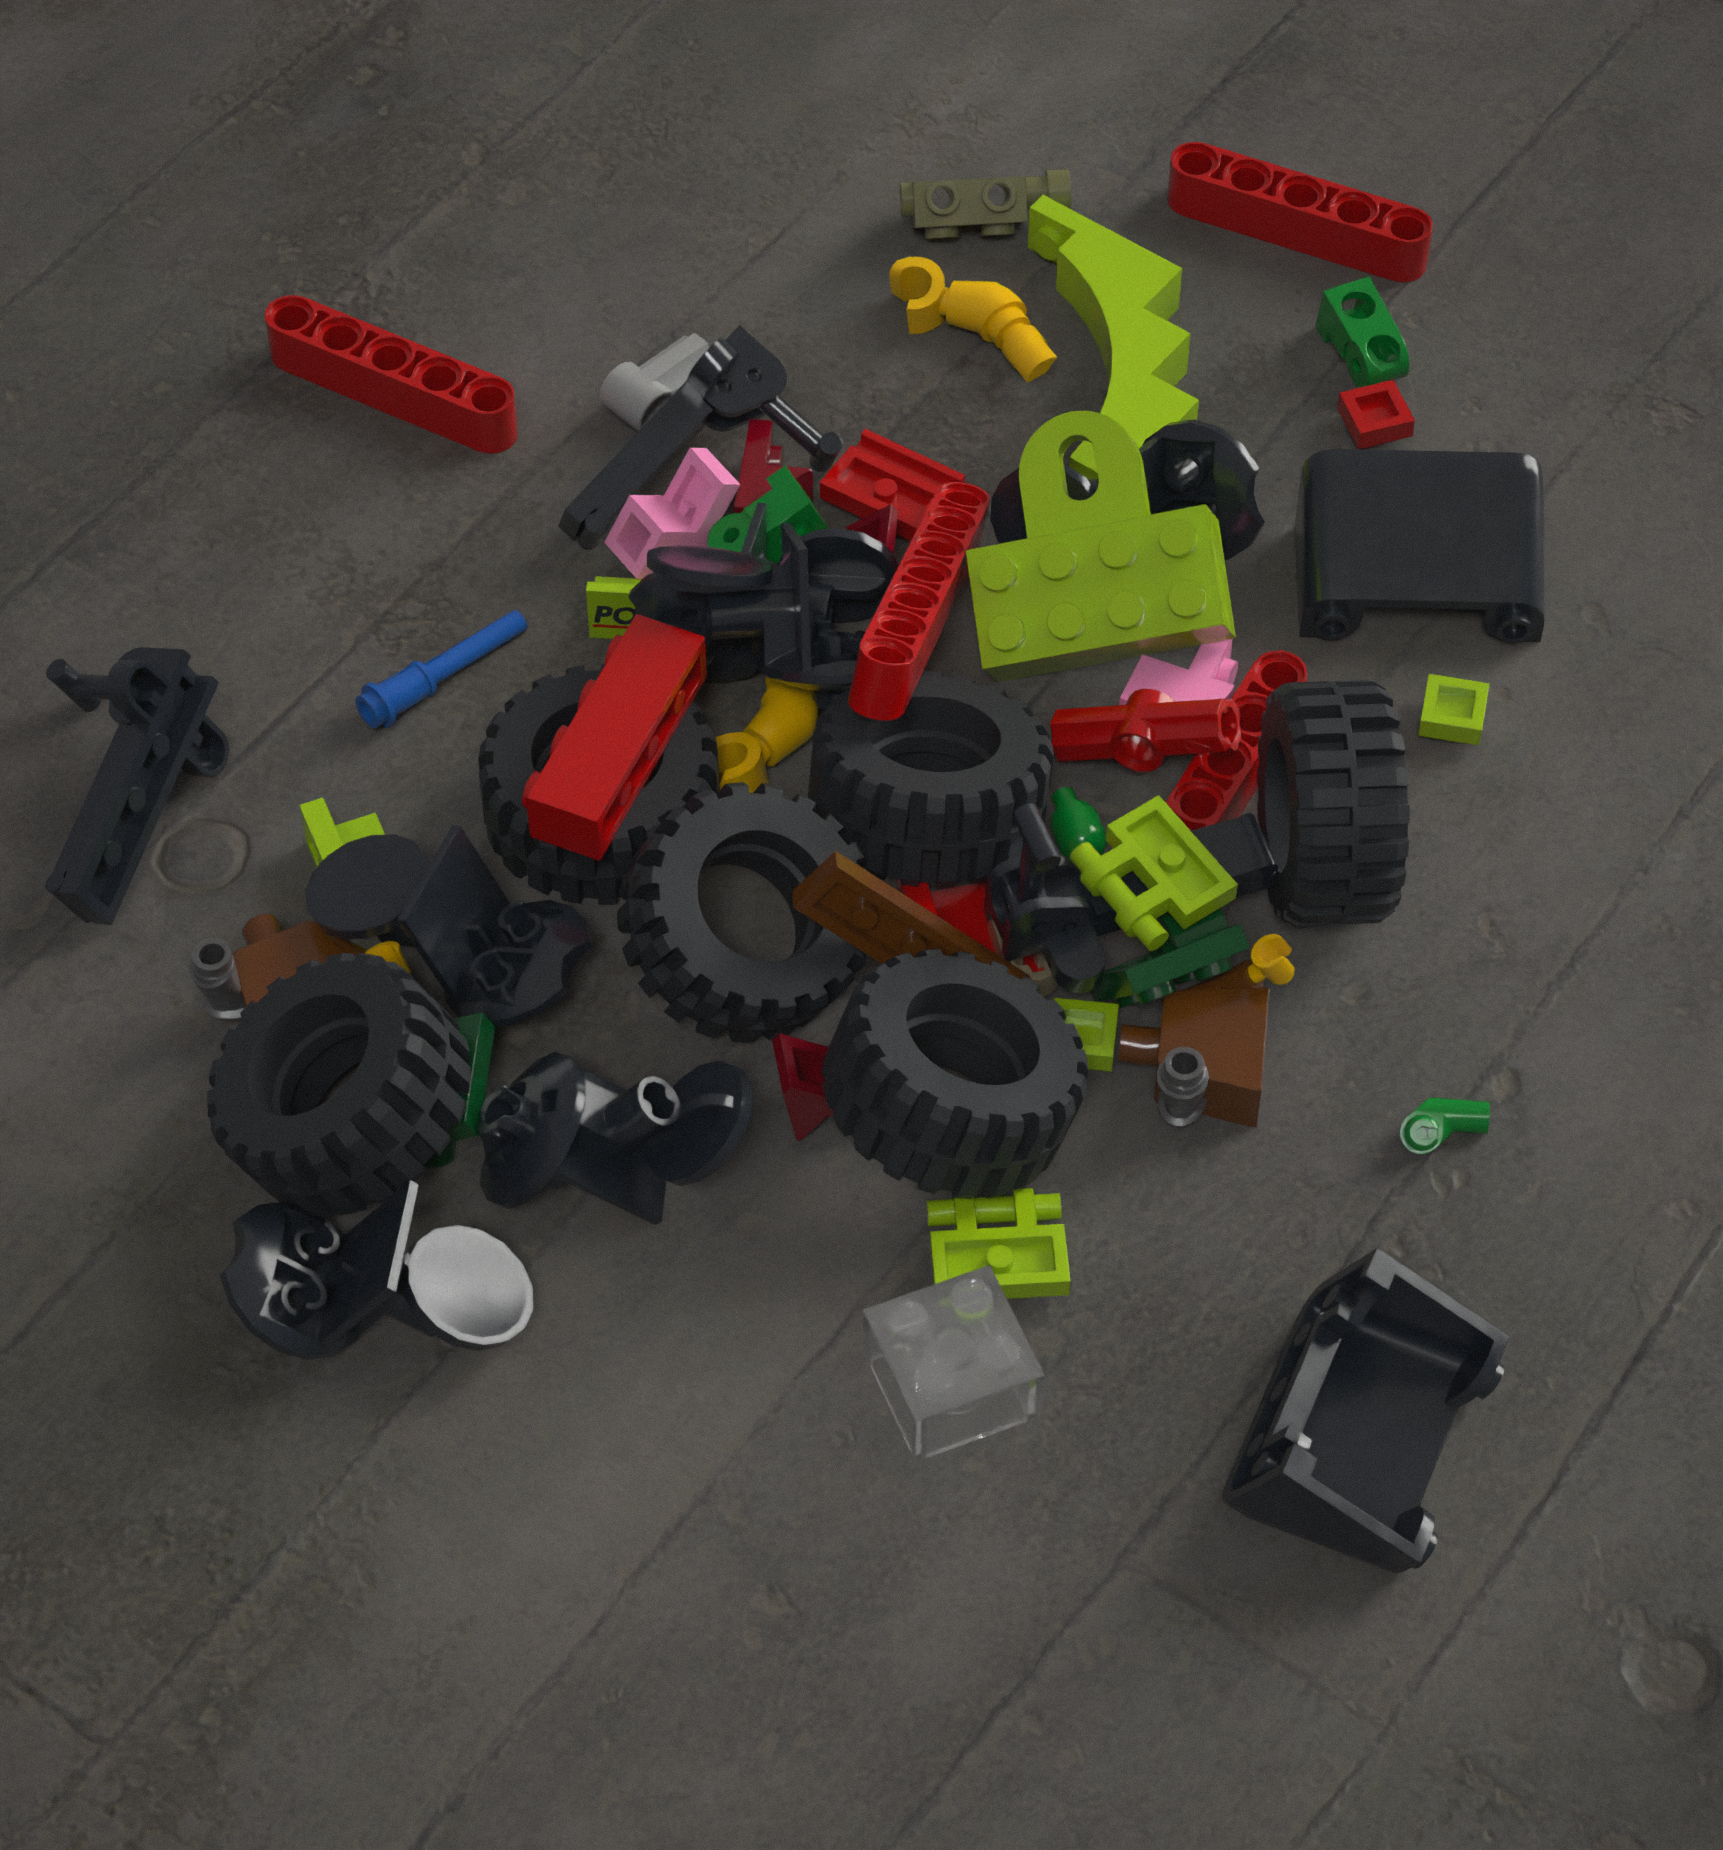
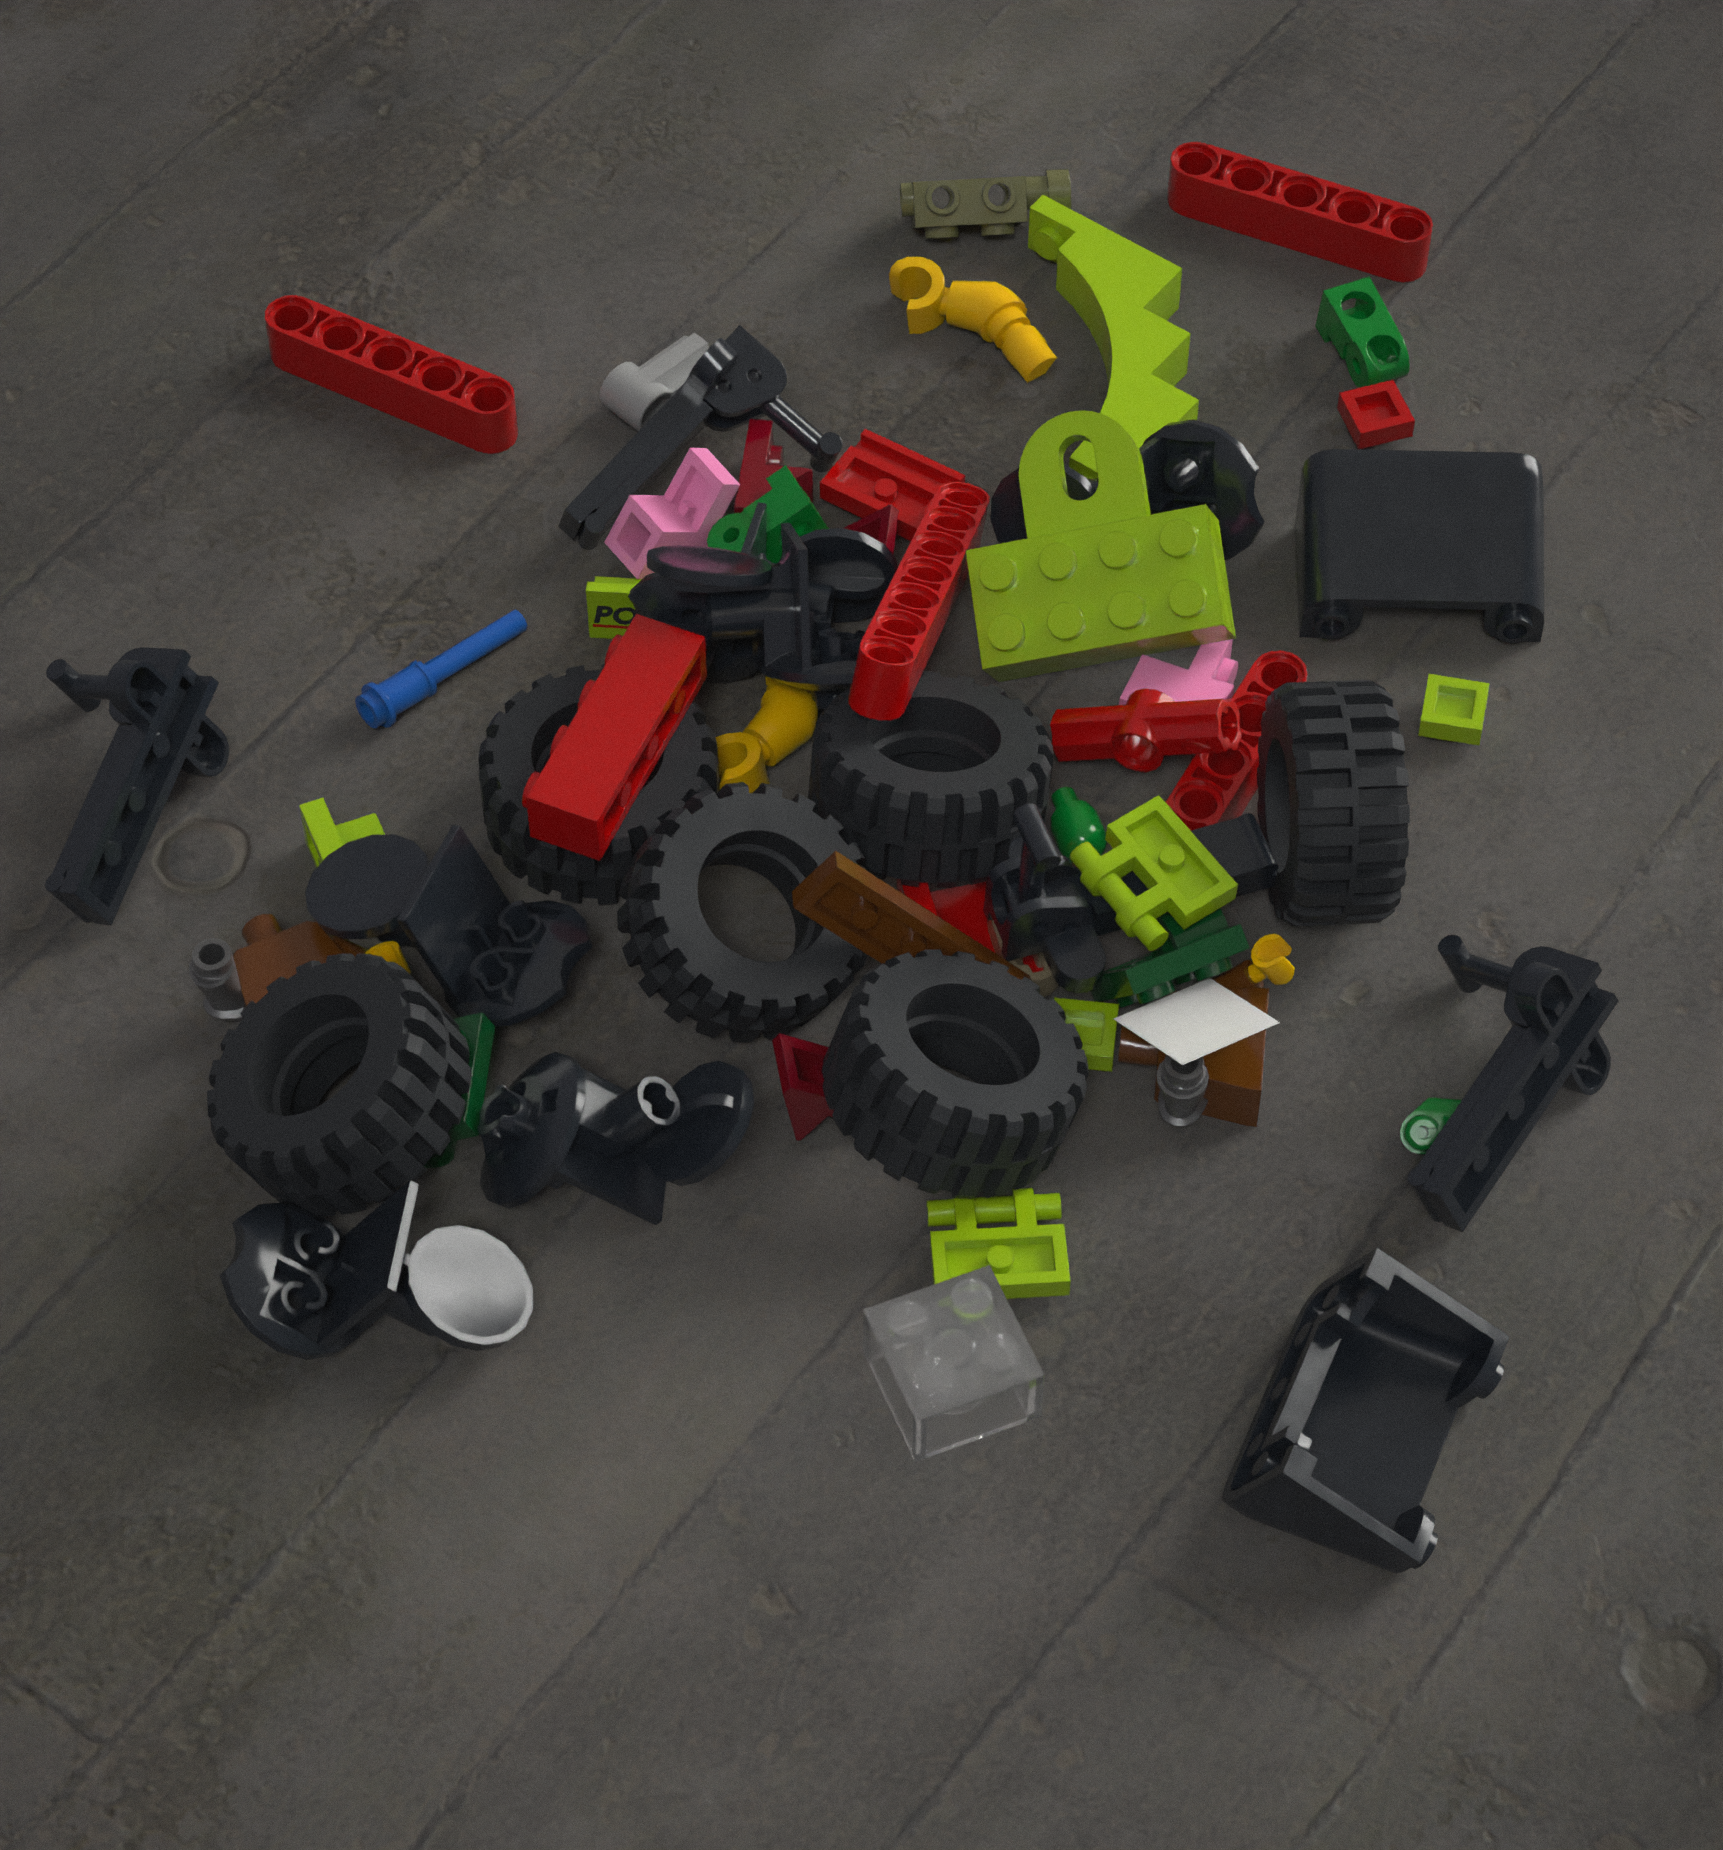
none -> white sticker [1114,978,1280,1065]
none -> black piece [1408,935,1618,1232]

